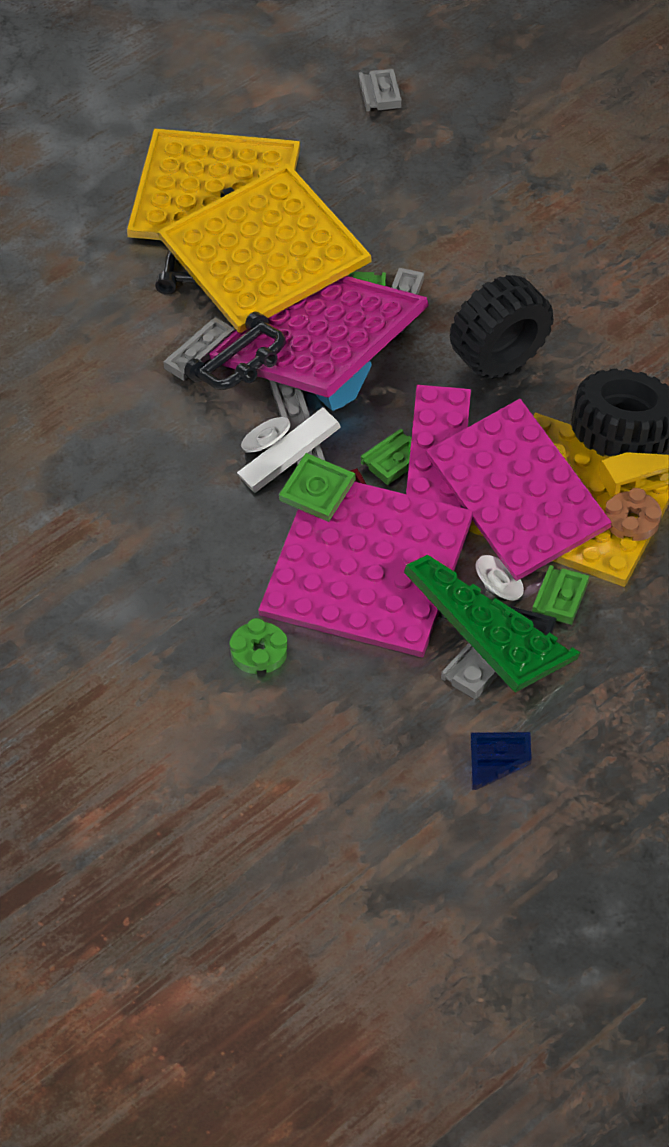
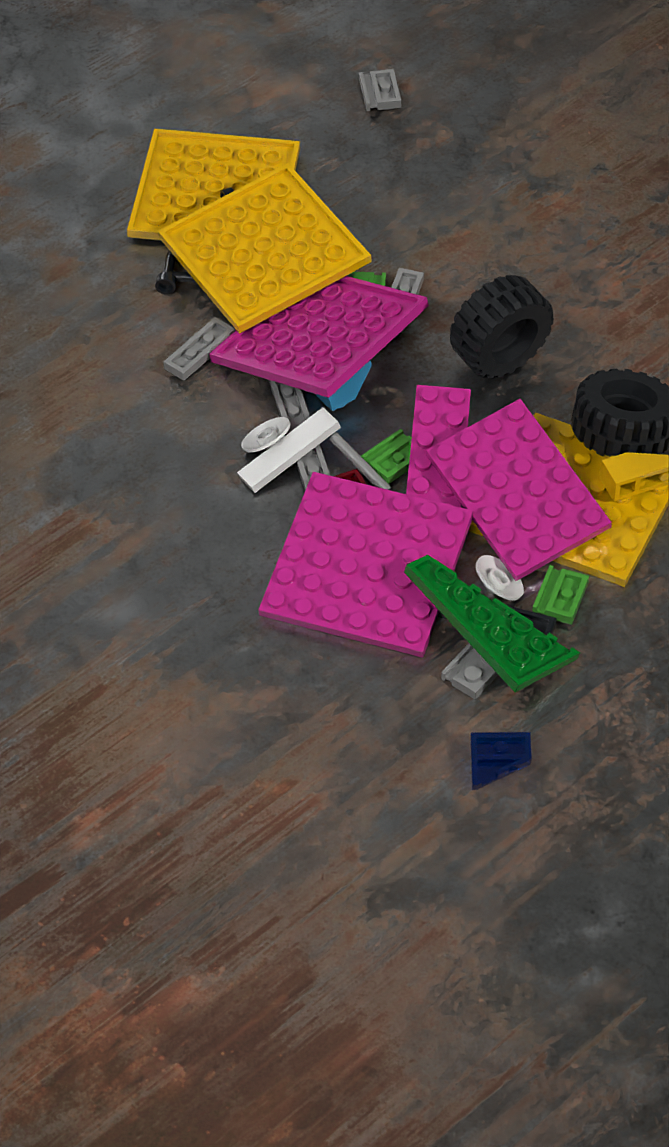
black bar [184,312,286,390] -> none
bright green plate [229,618,288,674] -> none
bright green plate [279,453,356,522] -> none
nougat plate [605,488,662,541] -> none
none -> light grey bar [329,432,392,490]

